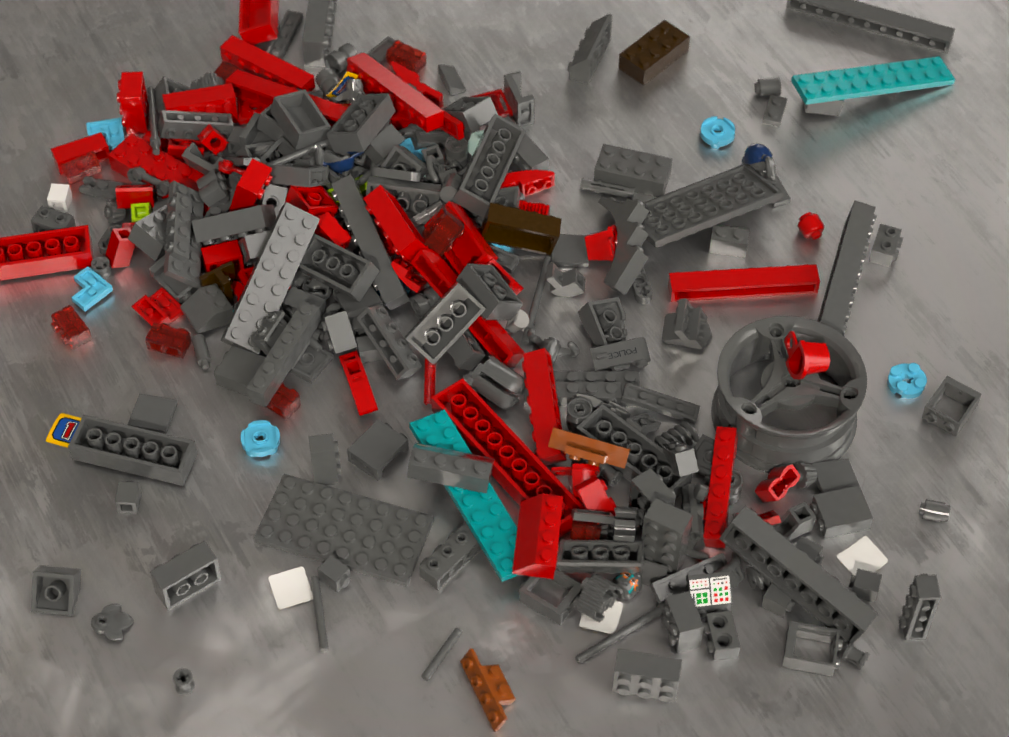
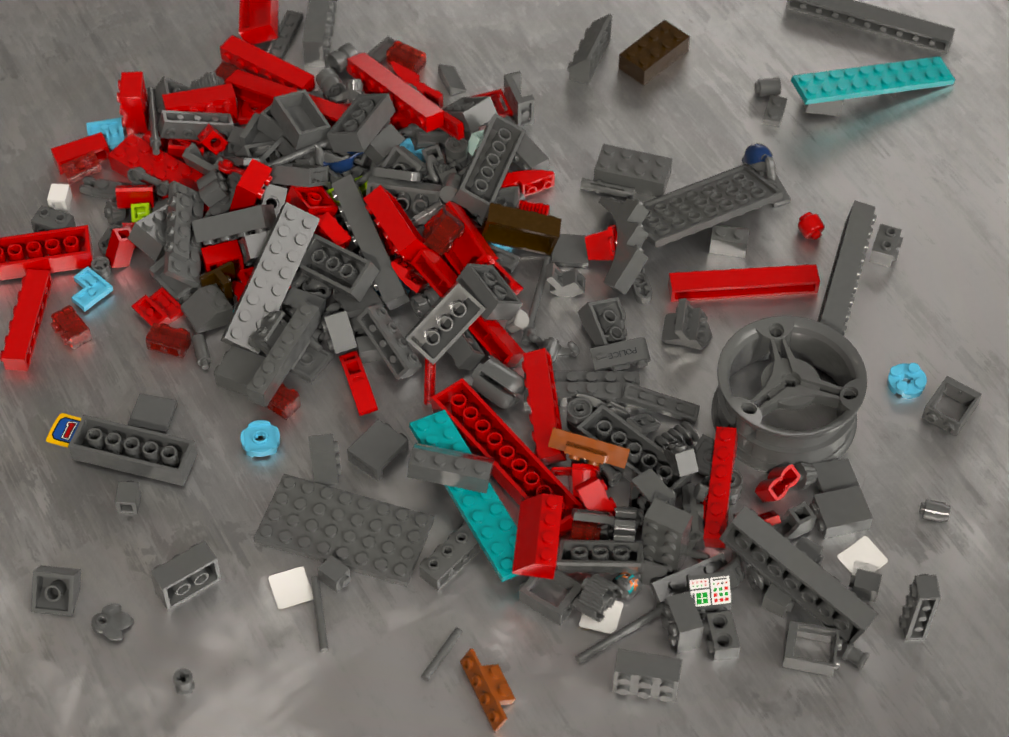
sticker [326,71,358,97] -> none
medium azure plate [700,116,735,149] -> none
red container [784,331,830,379] -> none
none -> red brick [0,269,52,371]

